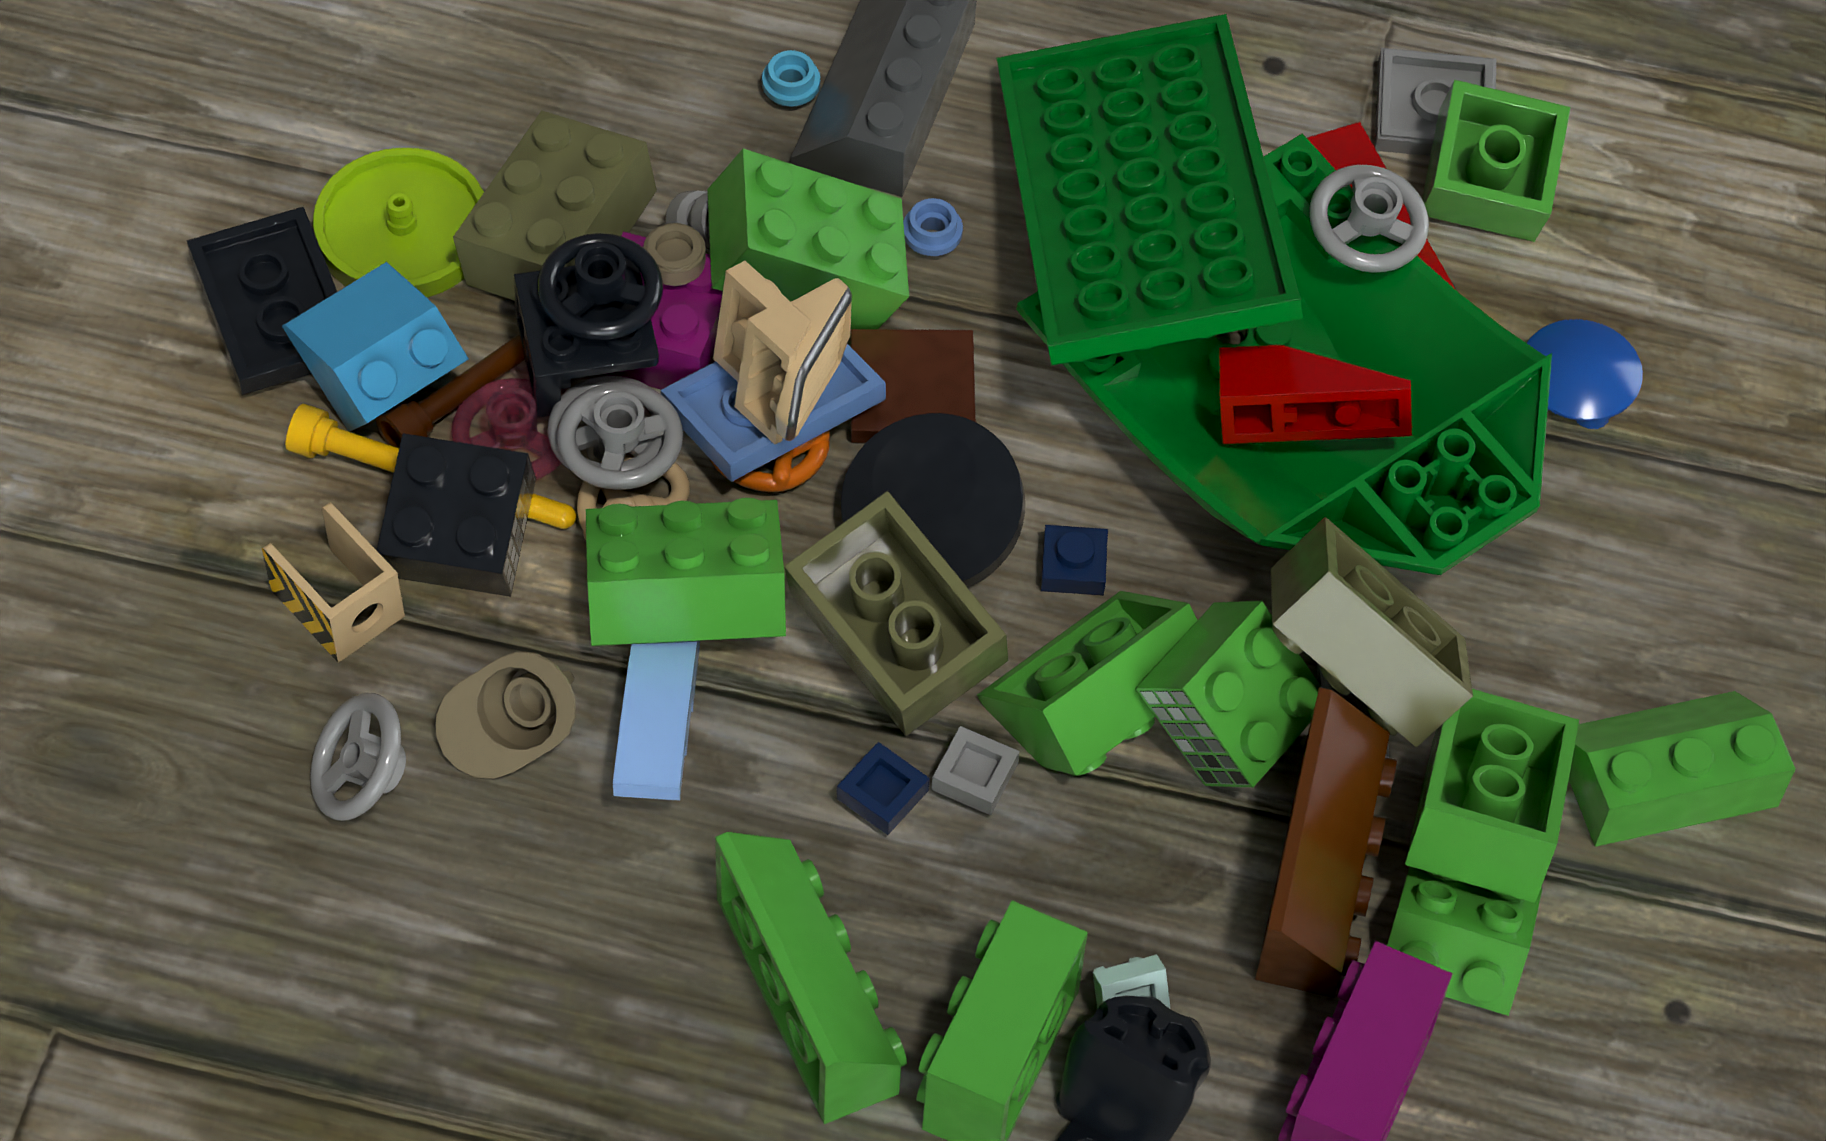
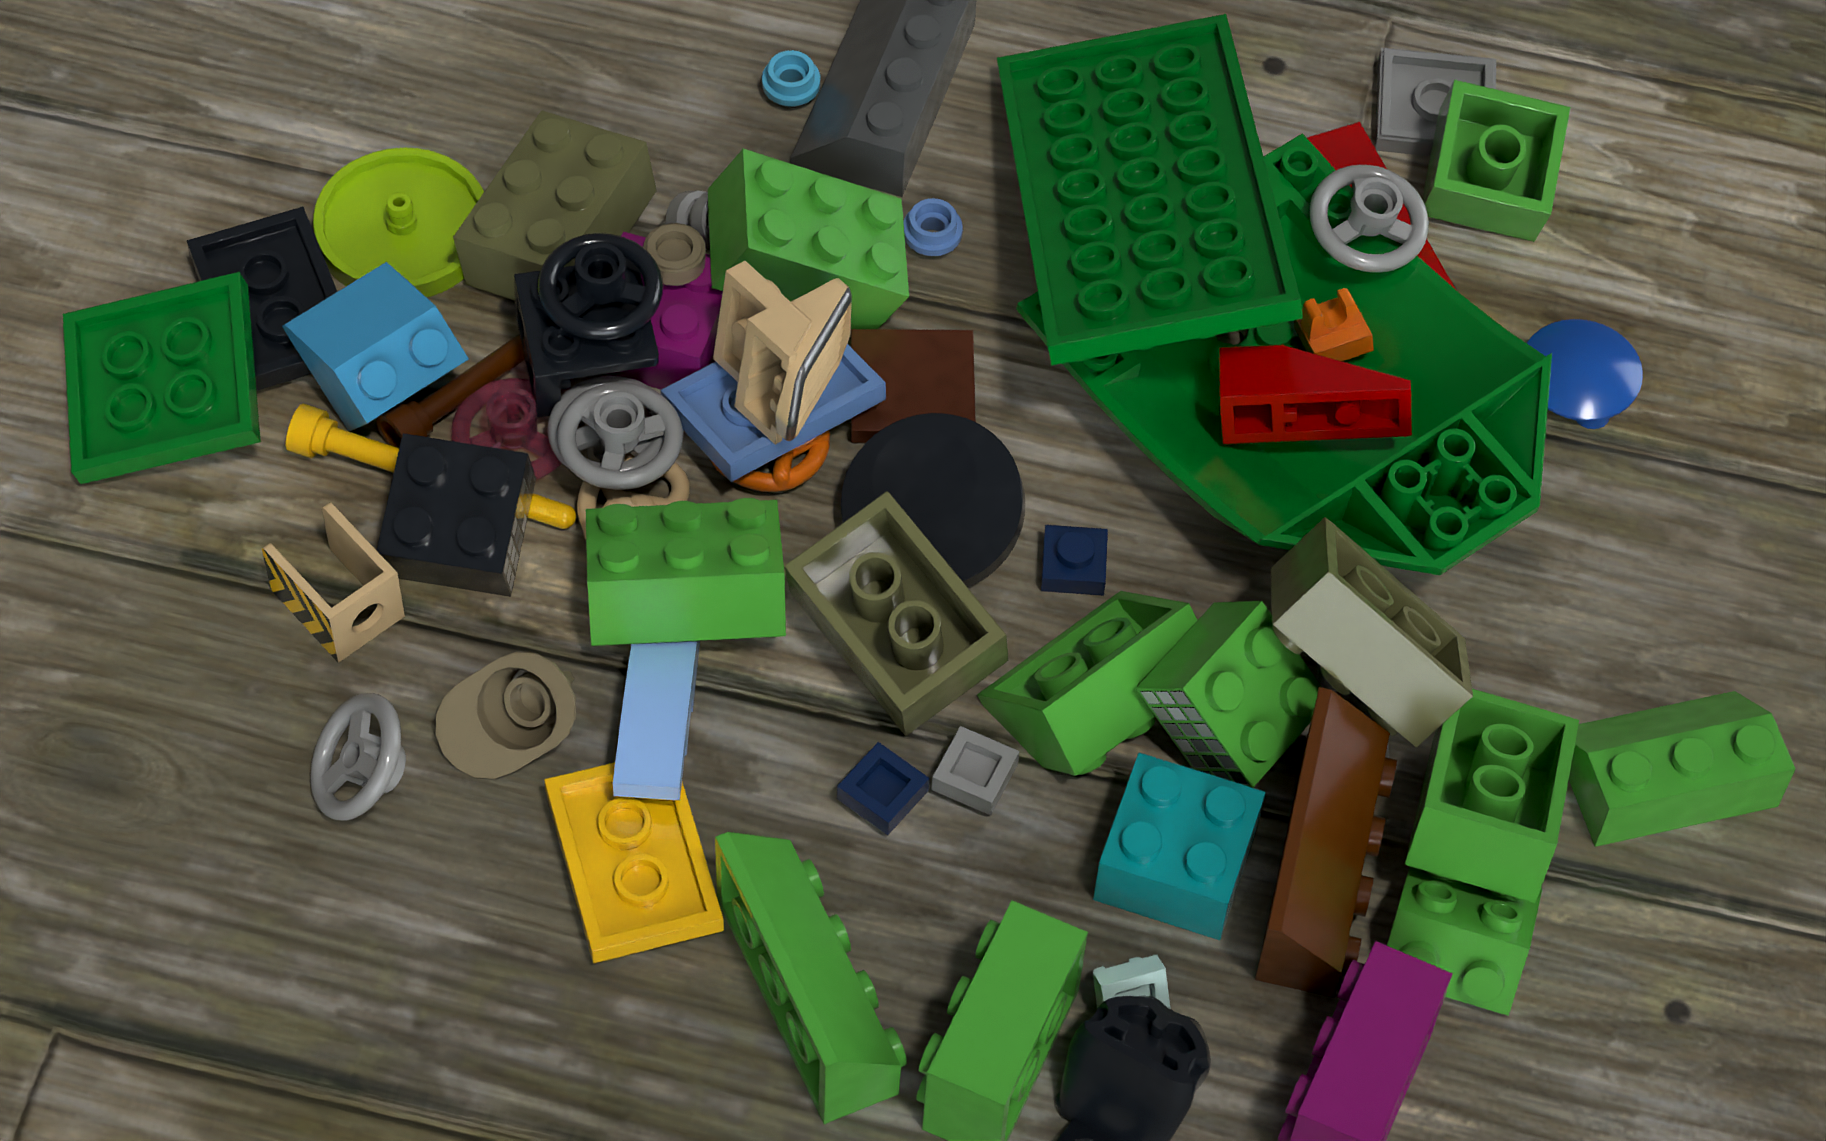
none -> green plate [63,272,261,484]
none -> yellow plate [544,762,724,964]
none -> teal brick [1093,753,1266,940]
none -> orange tile [1294,288,1374,361]

